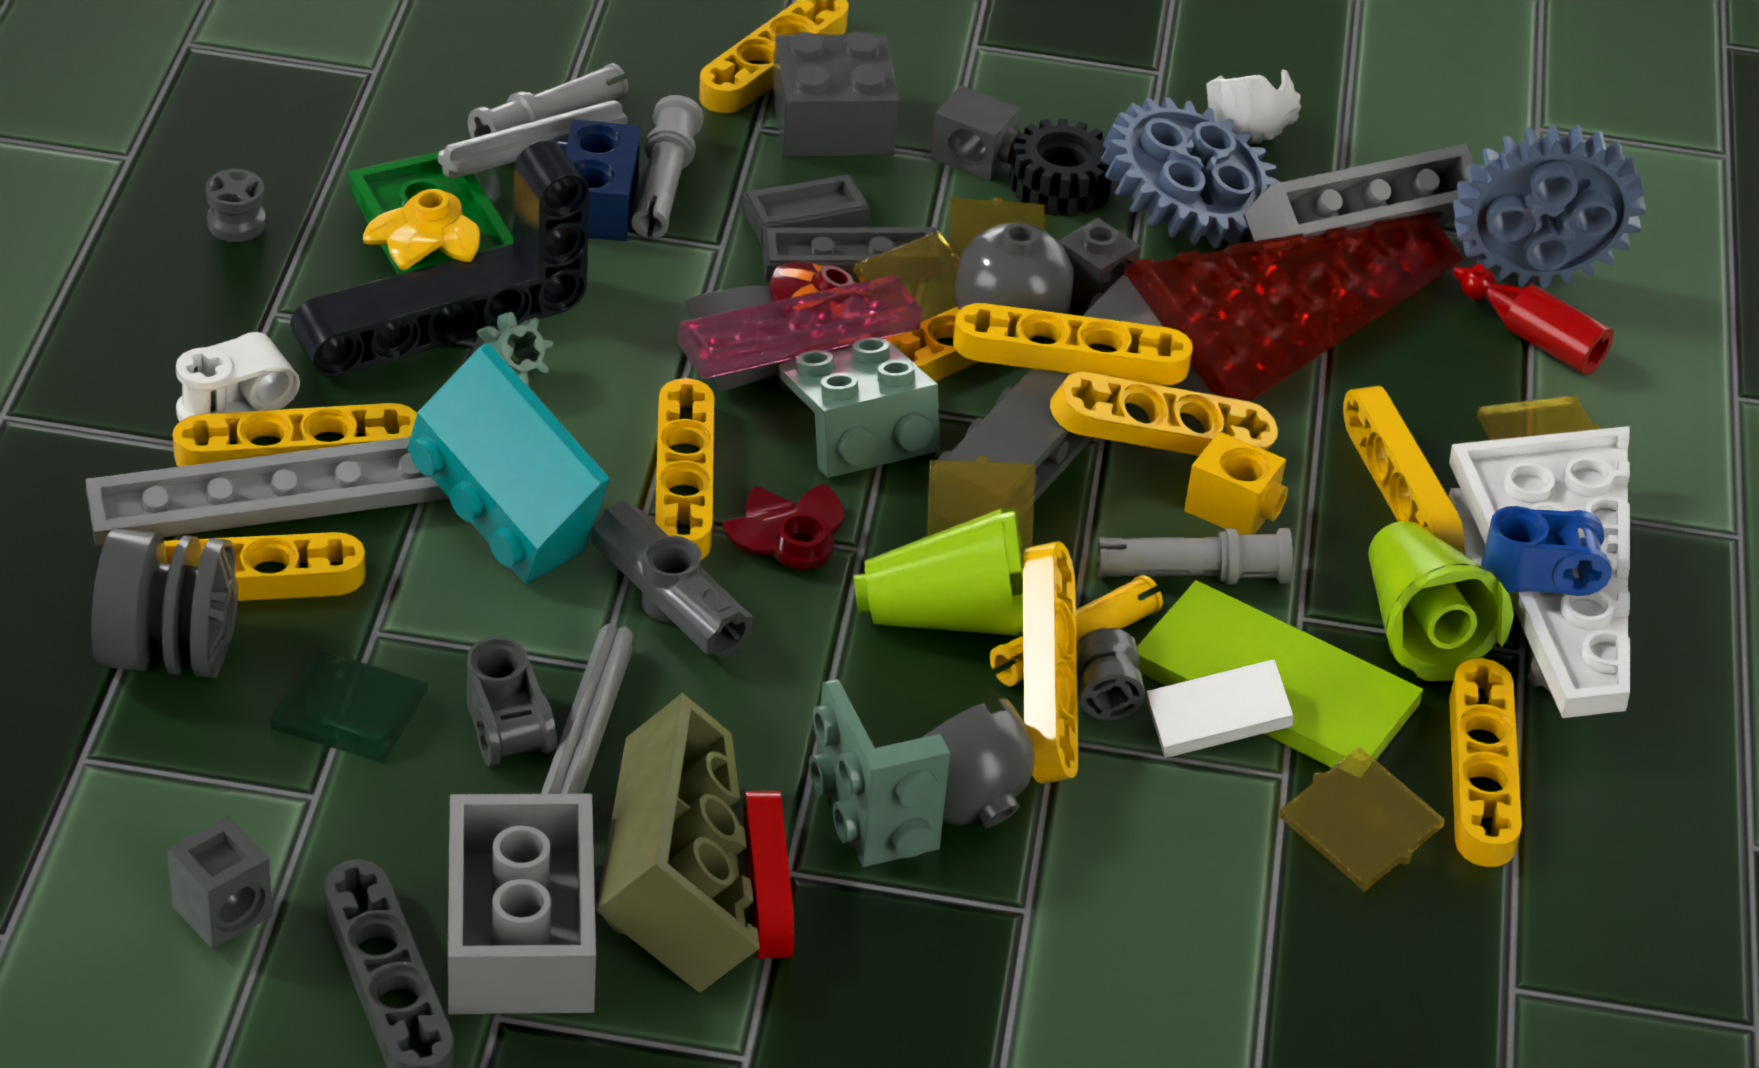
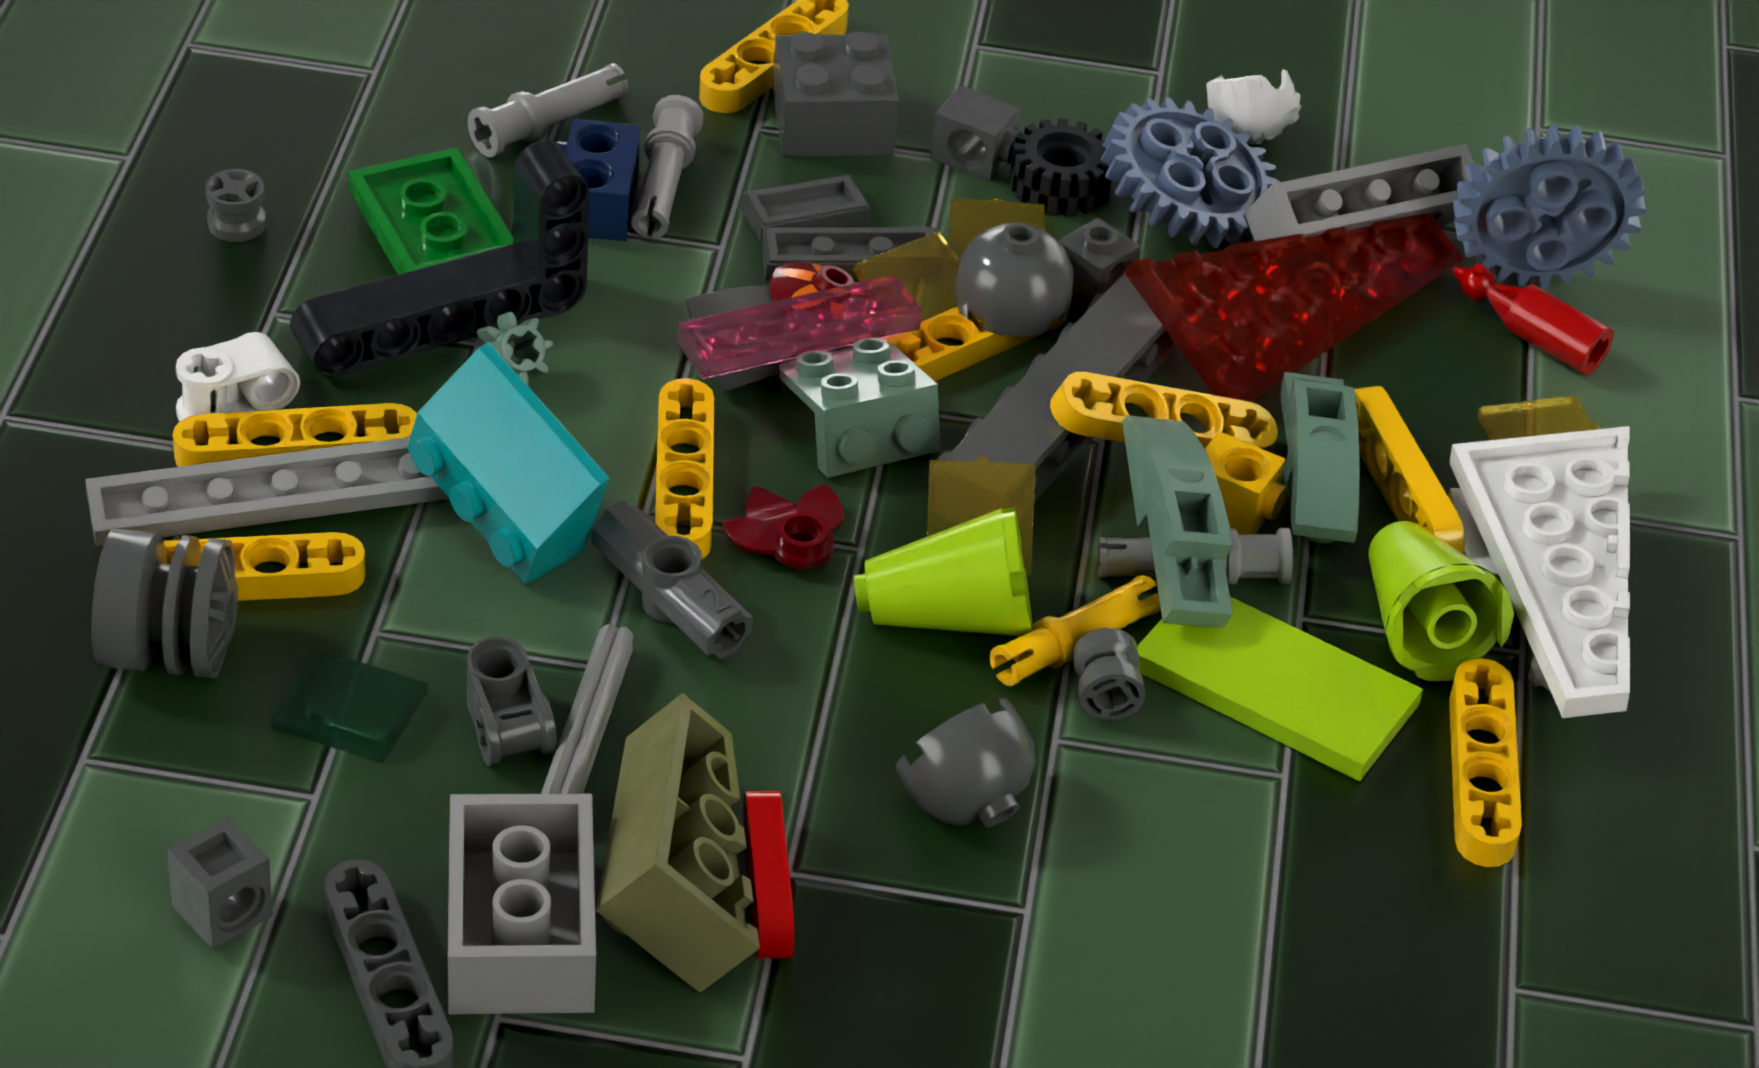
yellow plate [363,189,480,271] -> none
light grey axle [438,100,628,179] -> none
sand green bracket [809,679,950,867] -> none
yellow beam [953,303,1193,386] -> none
yellow beam [1023,541,1079,784] -> none
white tile [1146,659,1293,758] -> none
clear yellow piece [1279,746,1444,892] -> none
blue piece [1481,506,1611,596] -> none
none -> sand green slope [1122,415,1233,628]
none -> sand green slope [1280,372,1360,544]

